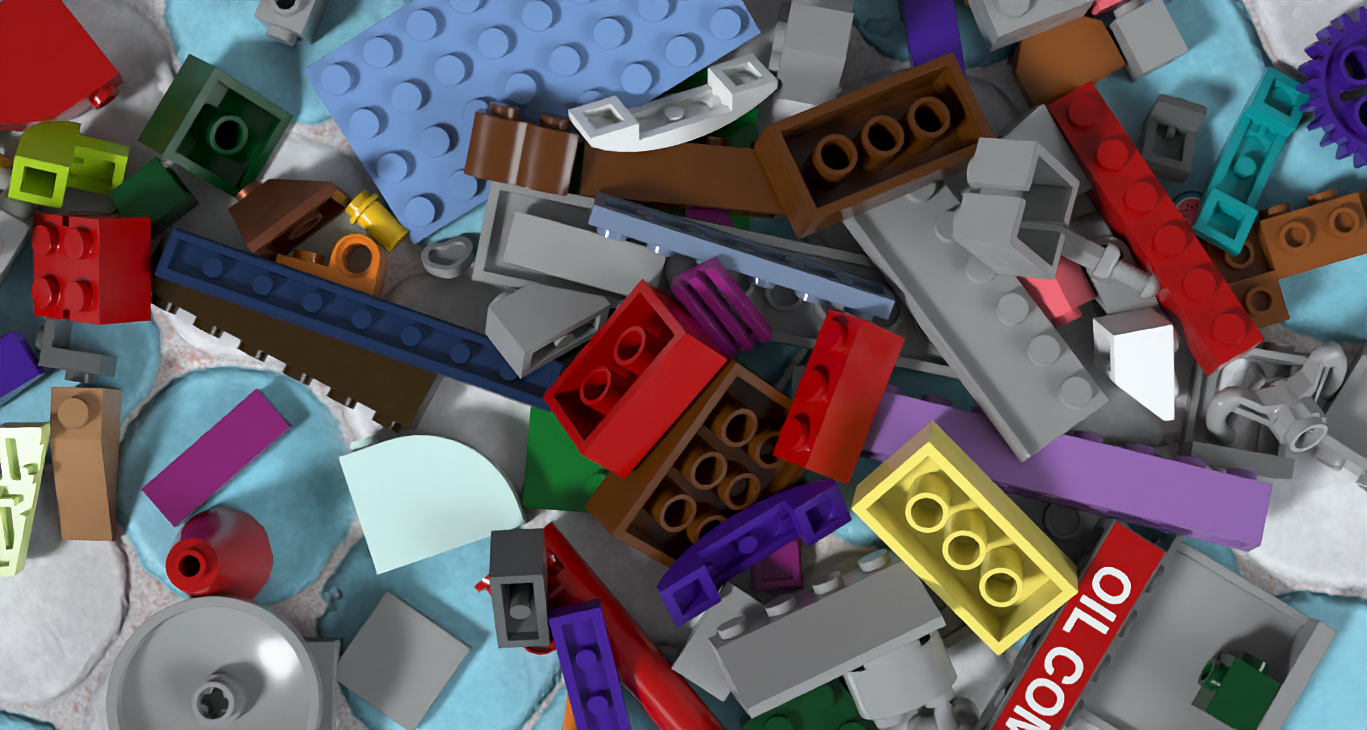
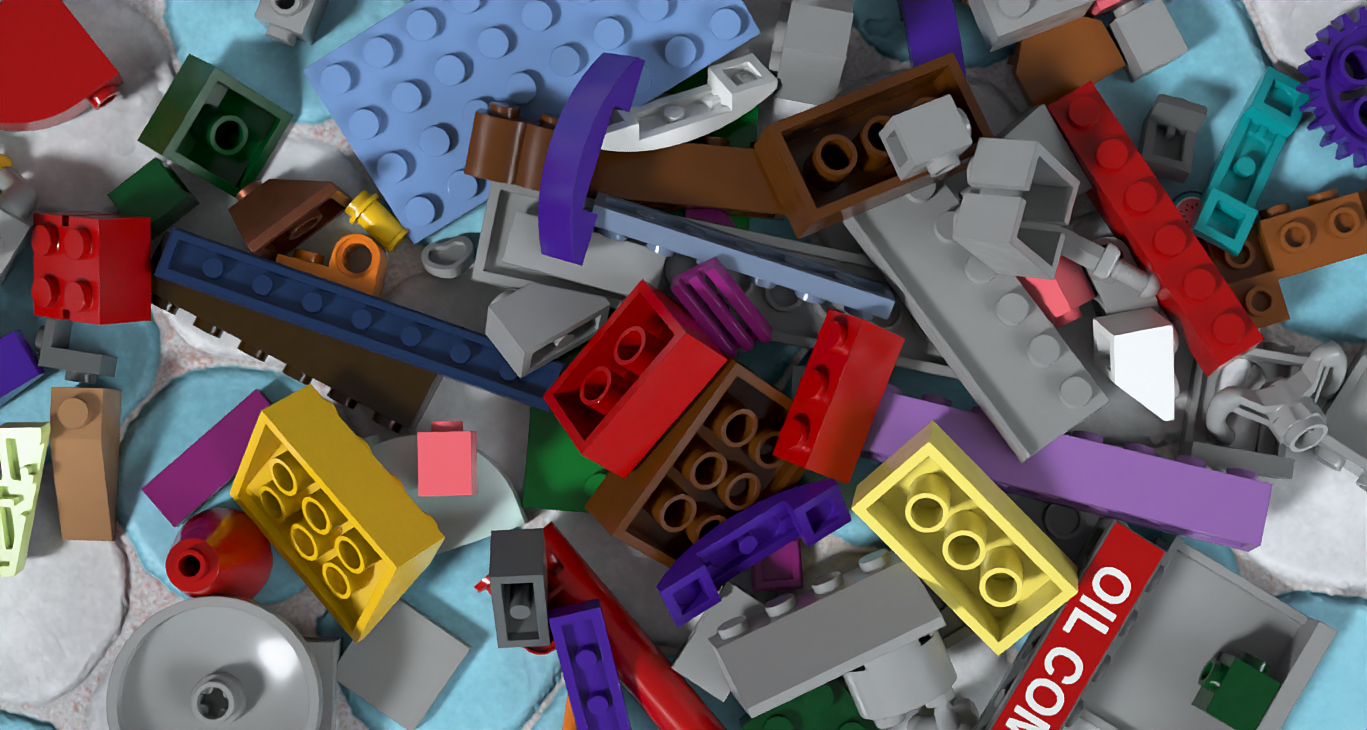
lime brick [8,121,130,209] -> none
none -> yellow slope [229,384,445,644]
none -> coral brick [417,421,478,496]
none -> dark purple slope [538,52,645,266]
none -> light grey brick [878,94,973,181]

